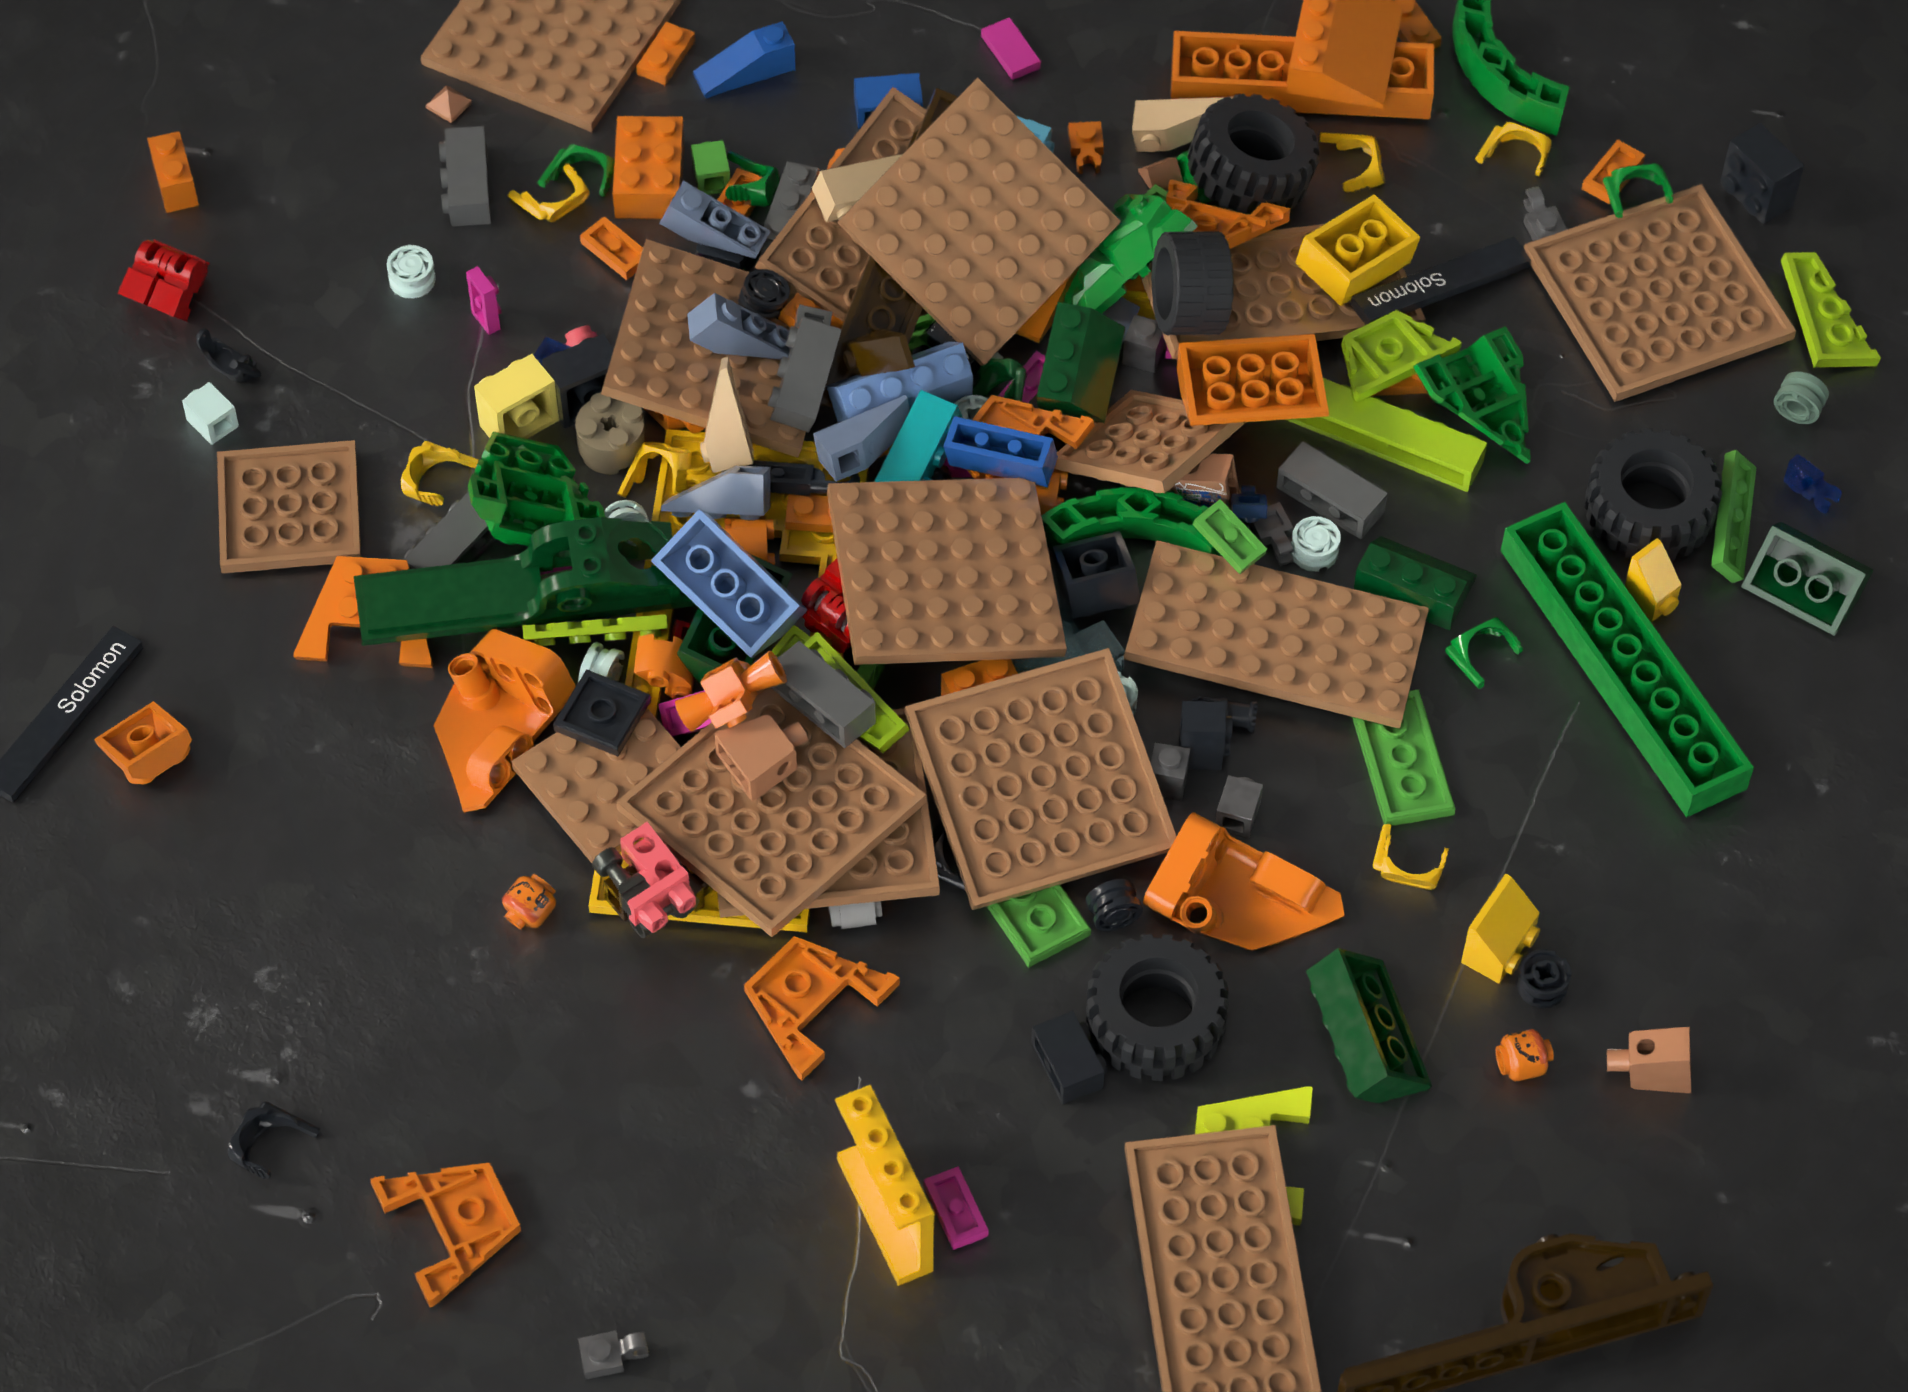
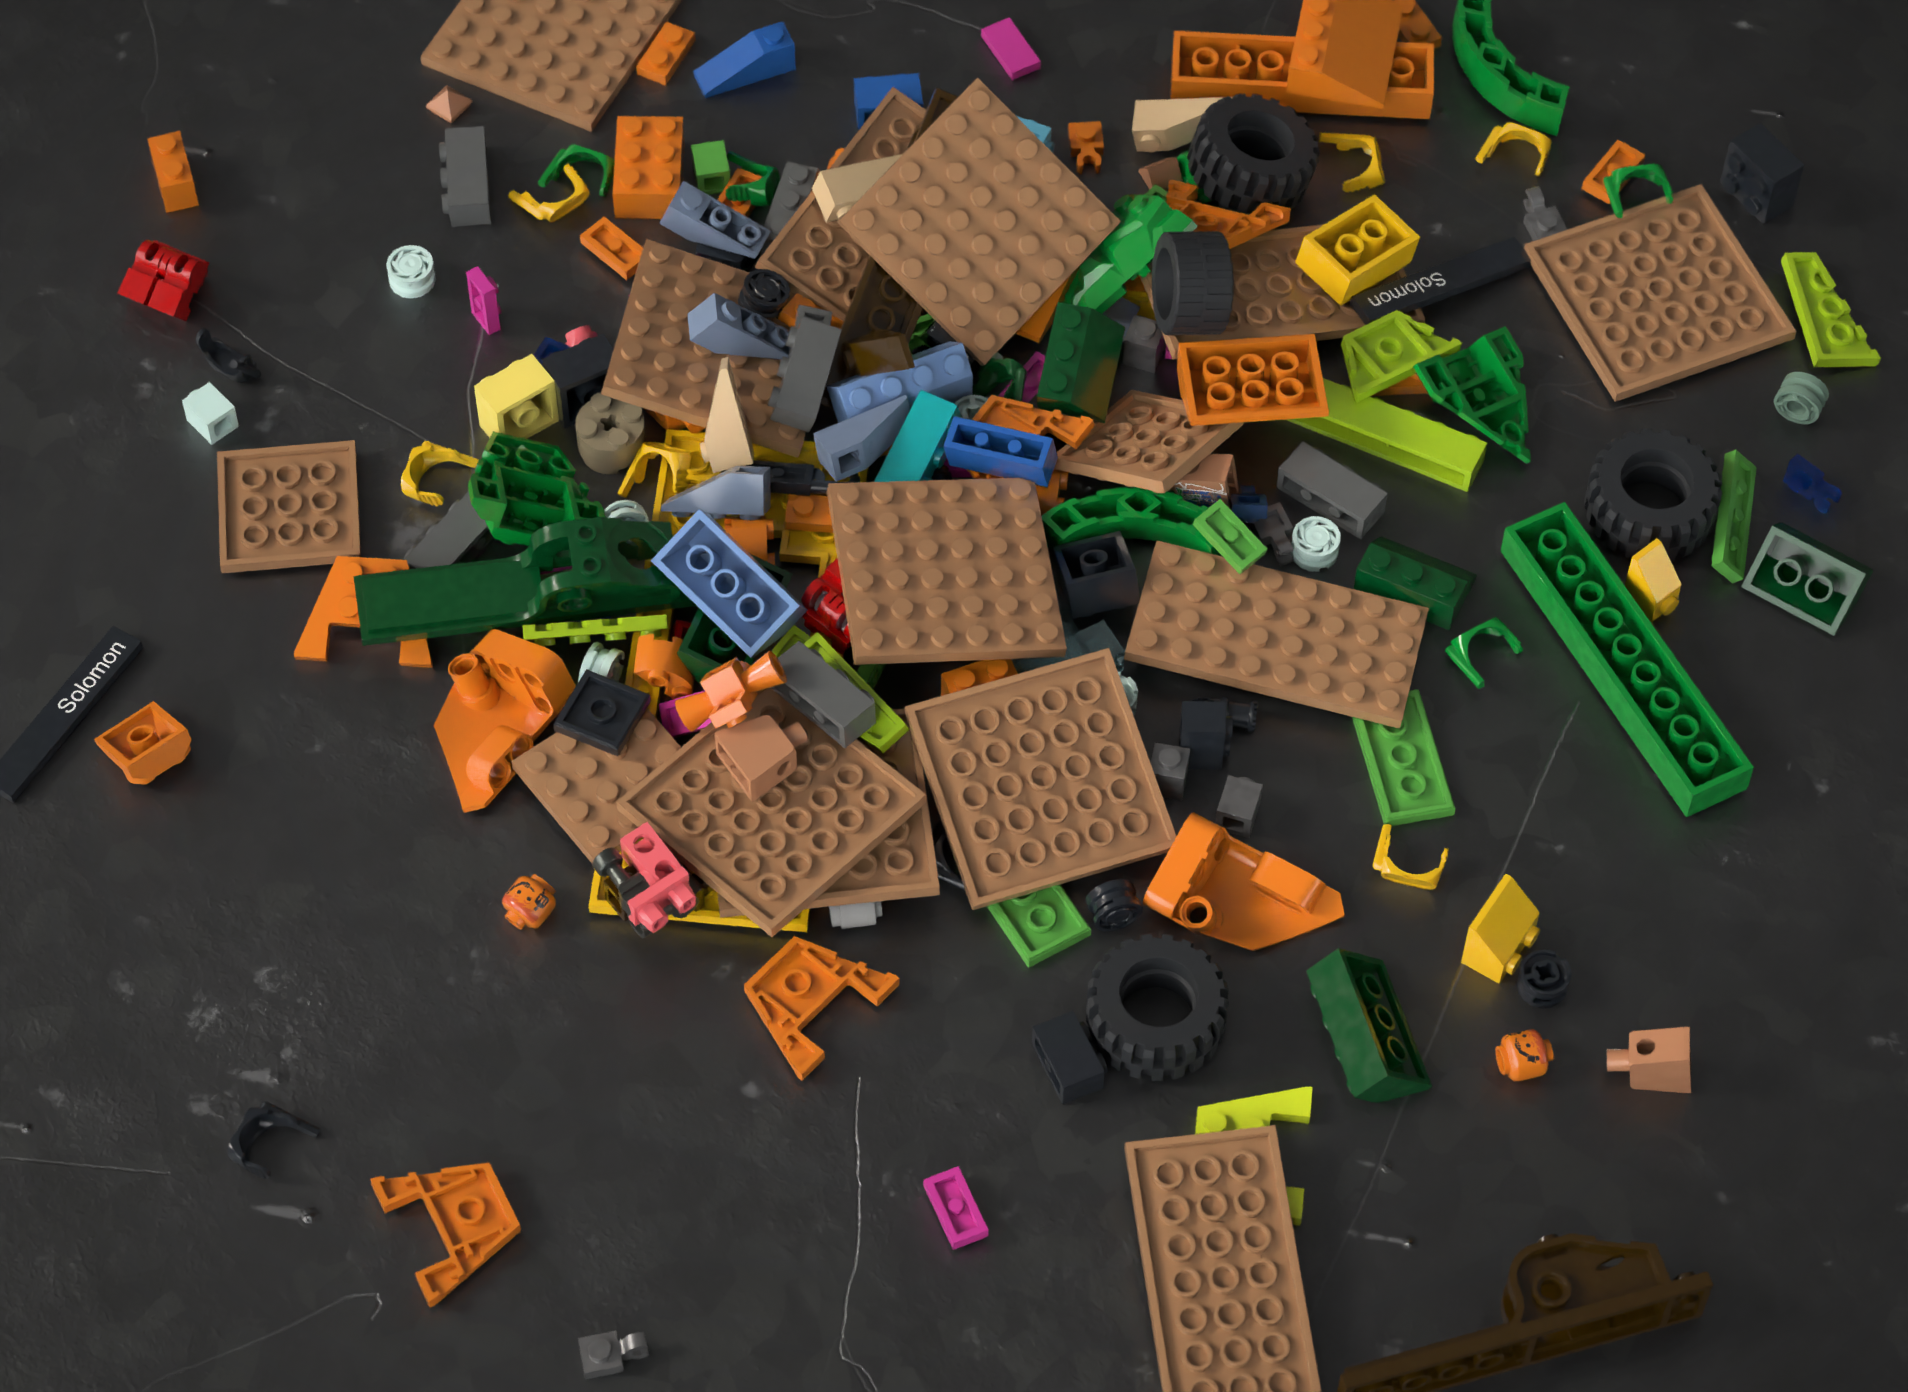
yellow panel [835,1085,934,1286] -> none

